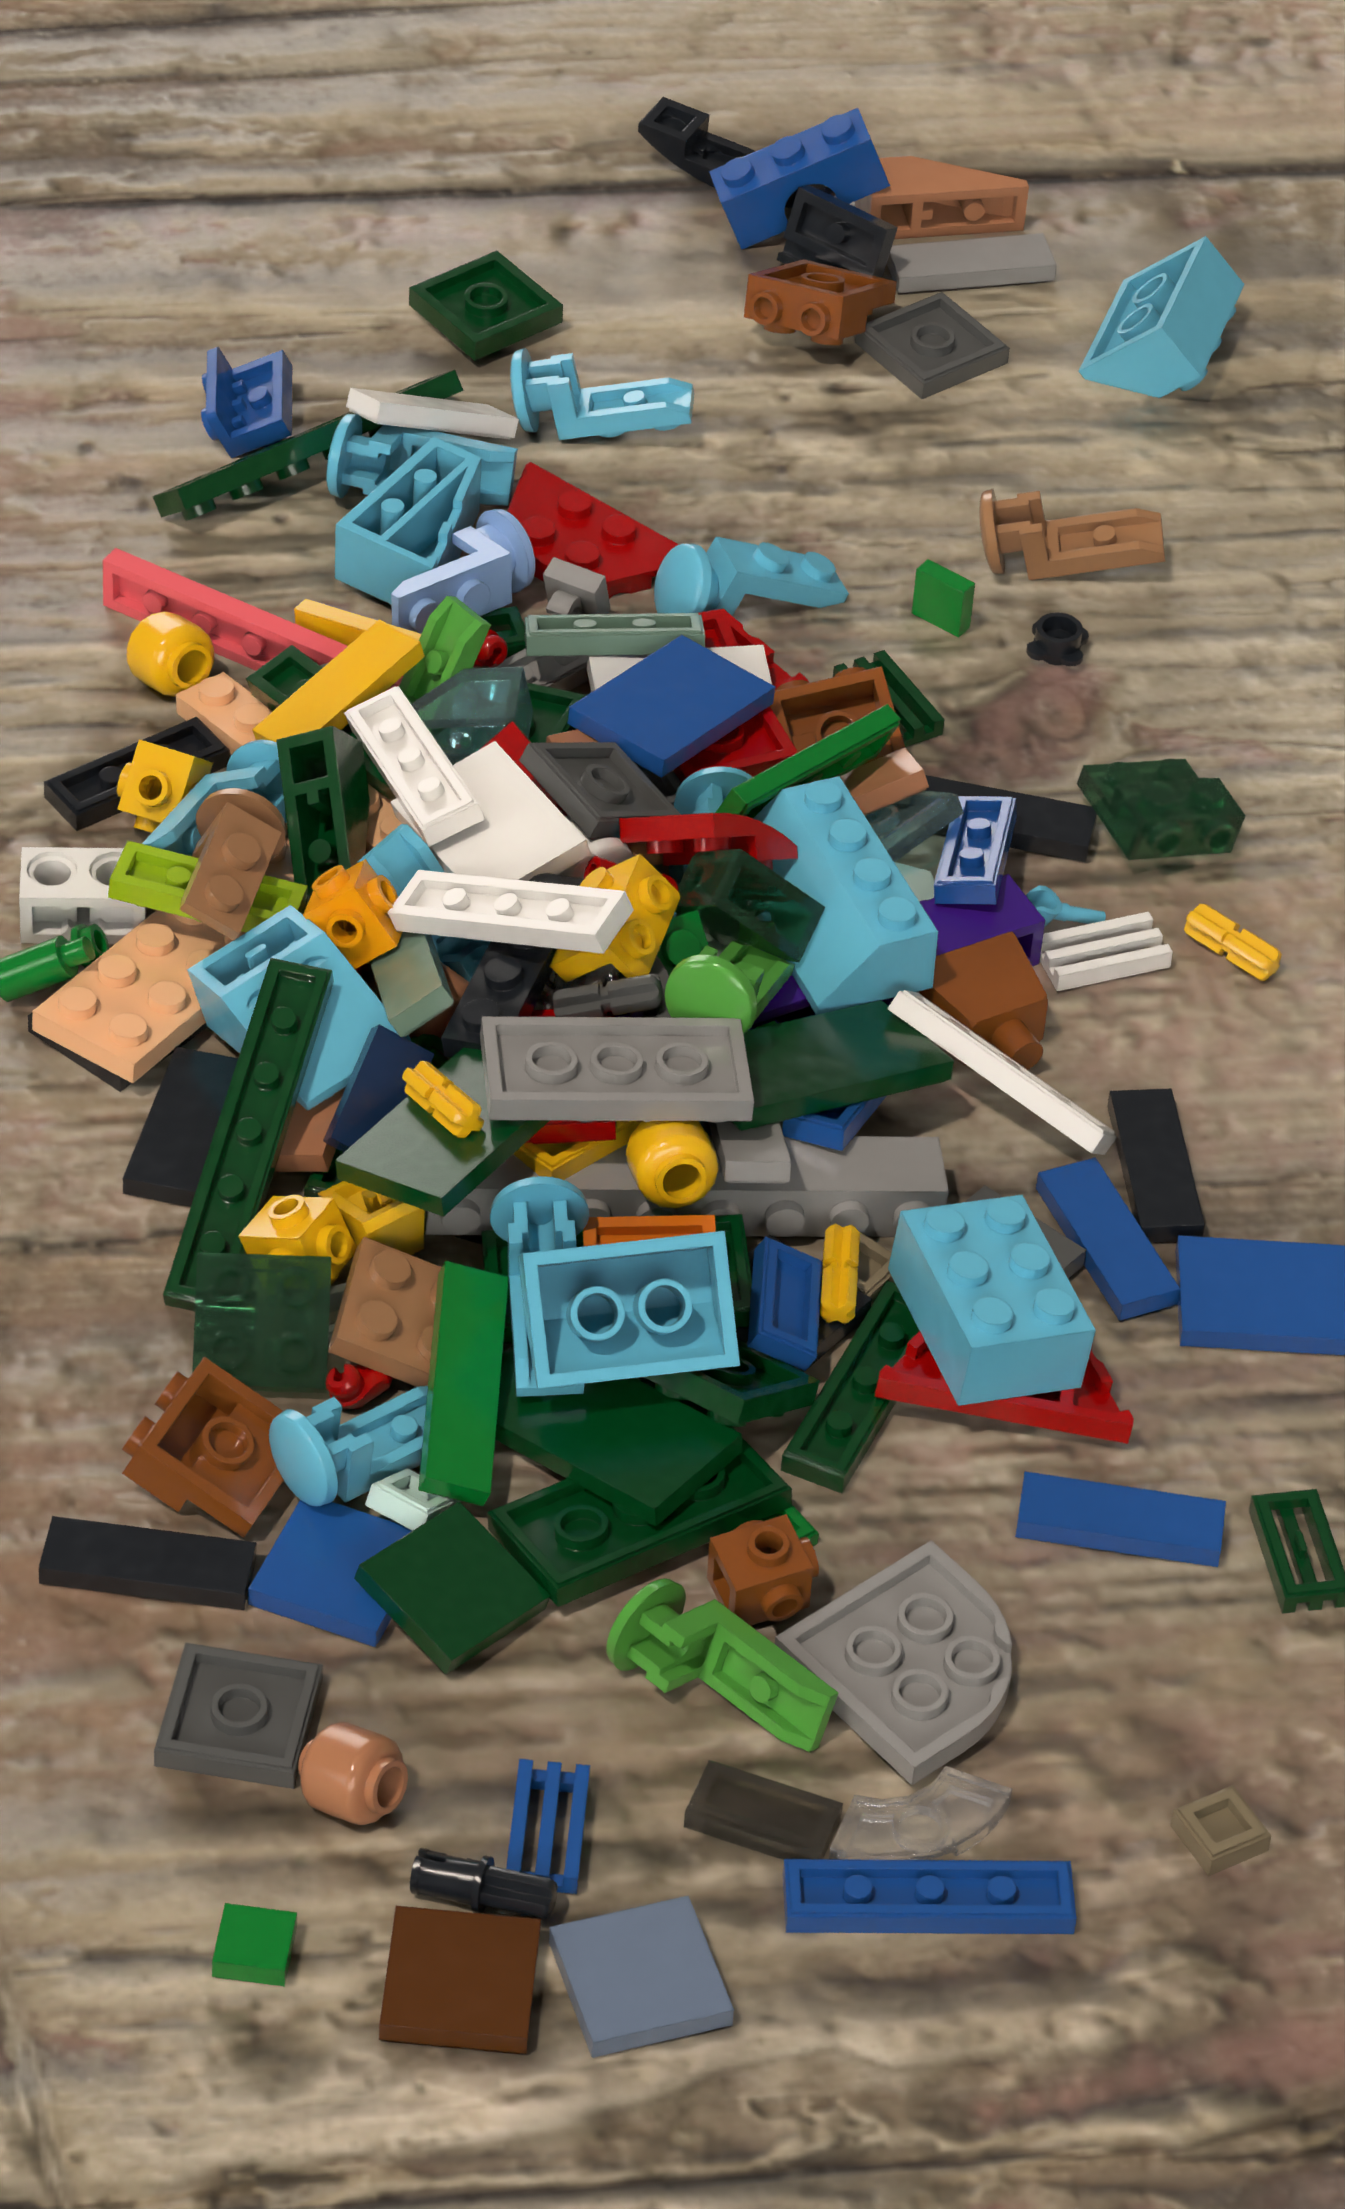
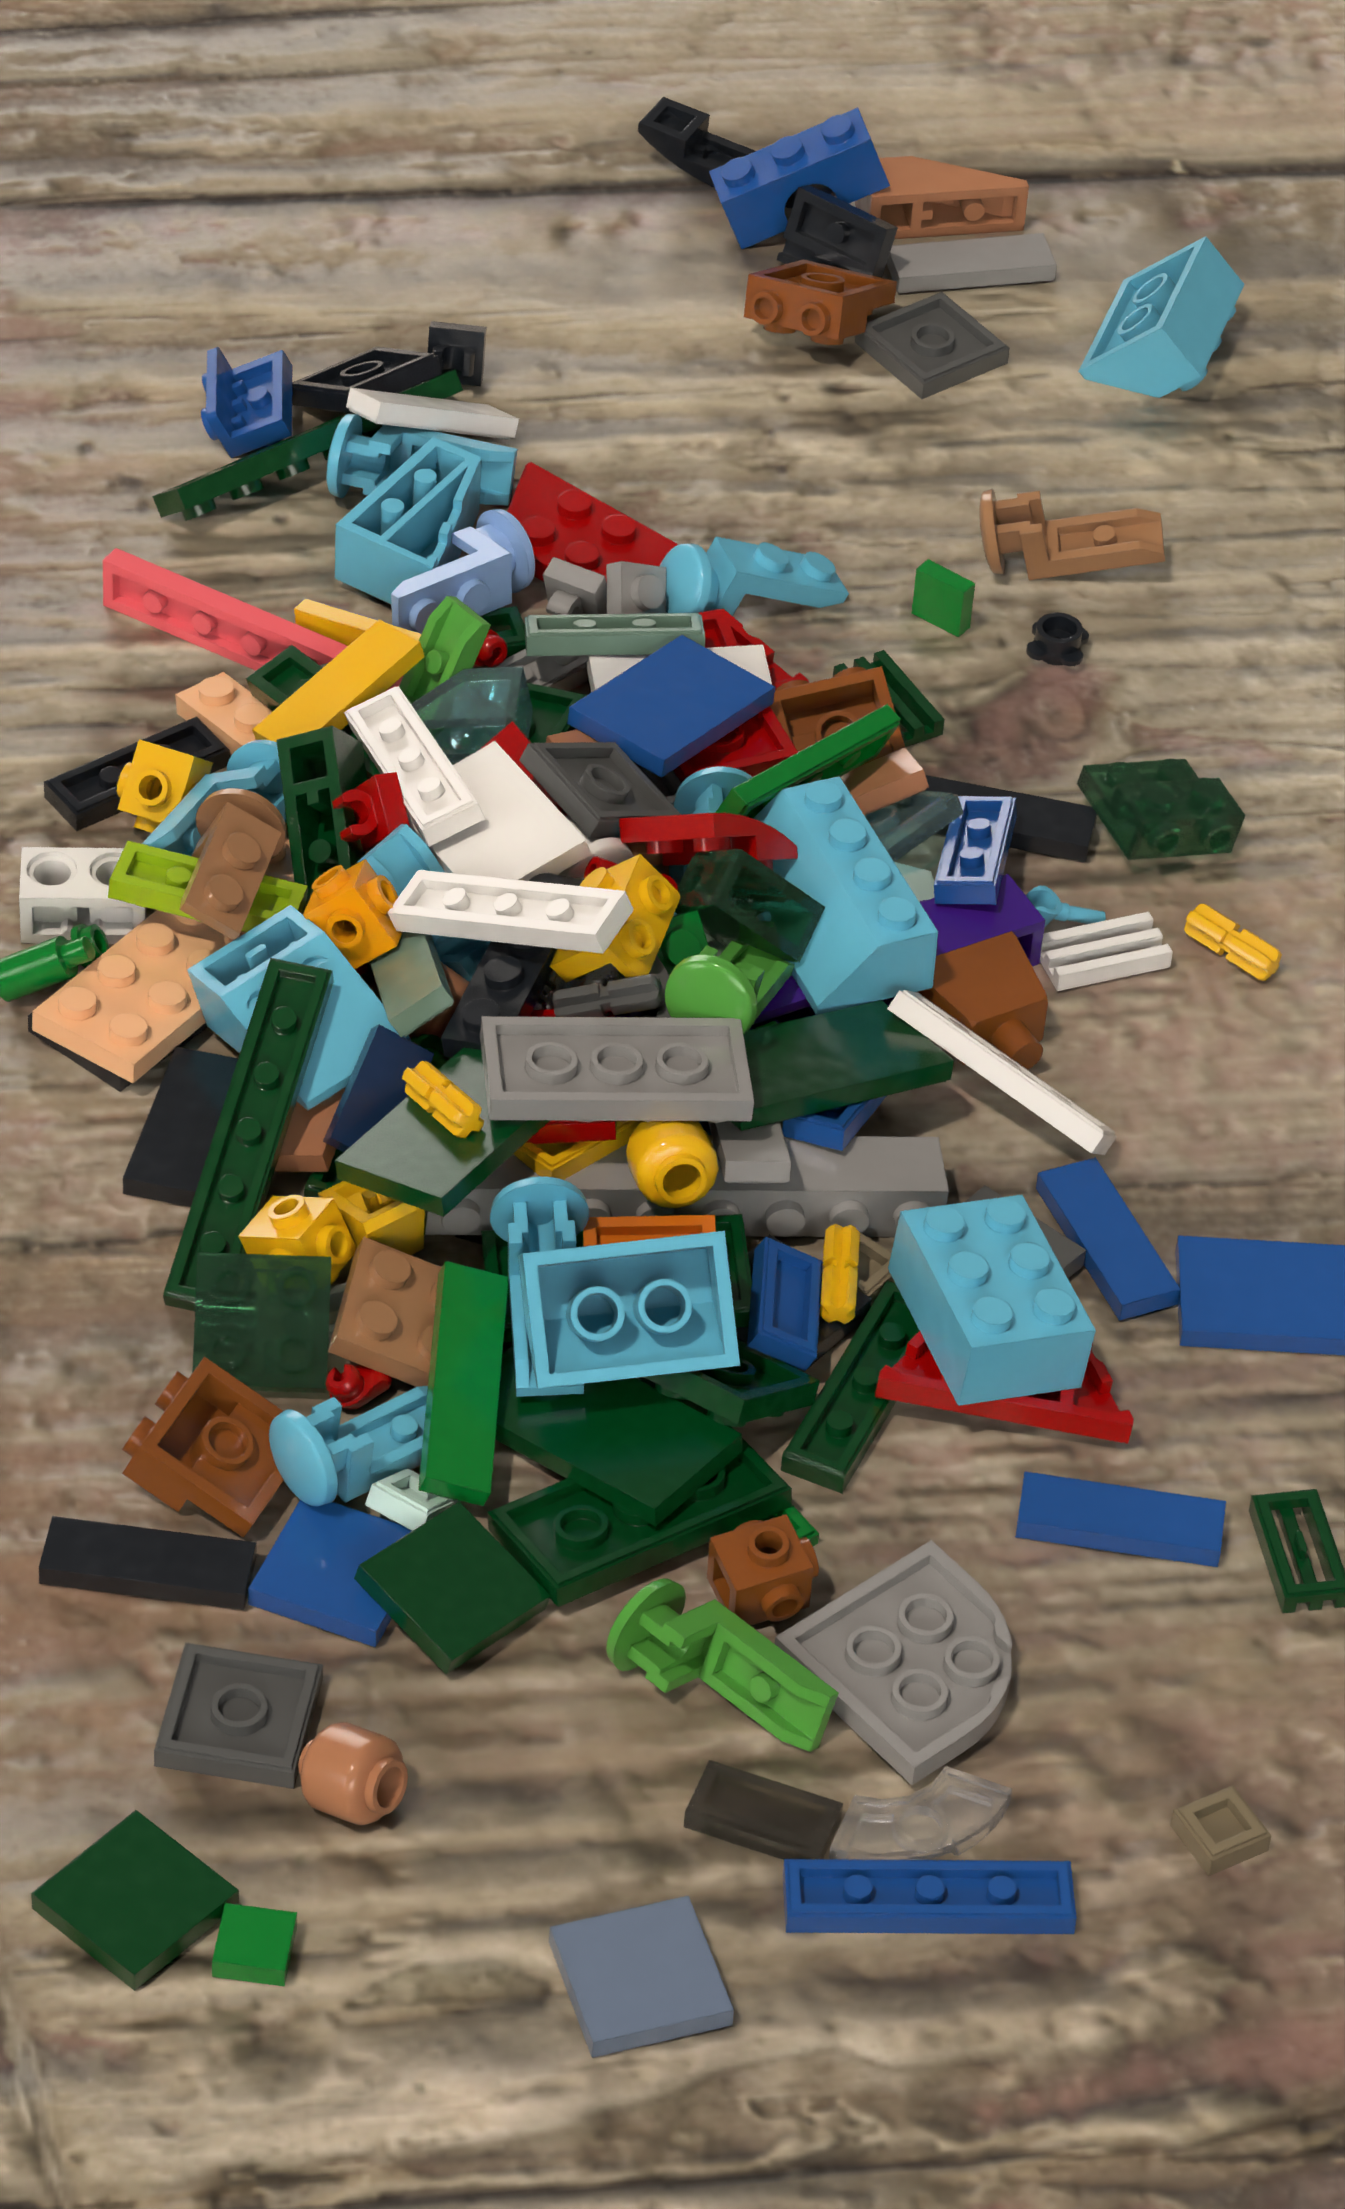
yellow head [127,611,214,697] -> none
reddish brown tile [379,1906,541,2054] -> none
dark green plate [409,250,563,360] -> none
black axle [410,1848,558,1918] -> none
blue tile [506,1759,590,1894] -> none
medium azure piece [510,348,695,440] -> none
black tile [1107,1088,1205,1243] -> none
none -> dark green tile [31,1810,239,1991]
none -> black tile [292,347,442,413]
none -> red tile [332,772,411,851]
none -> black tile [427,321,487,387]
none -> light grey plate [606,561,667,614]

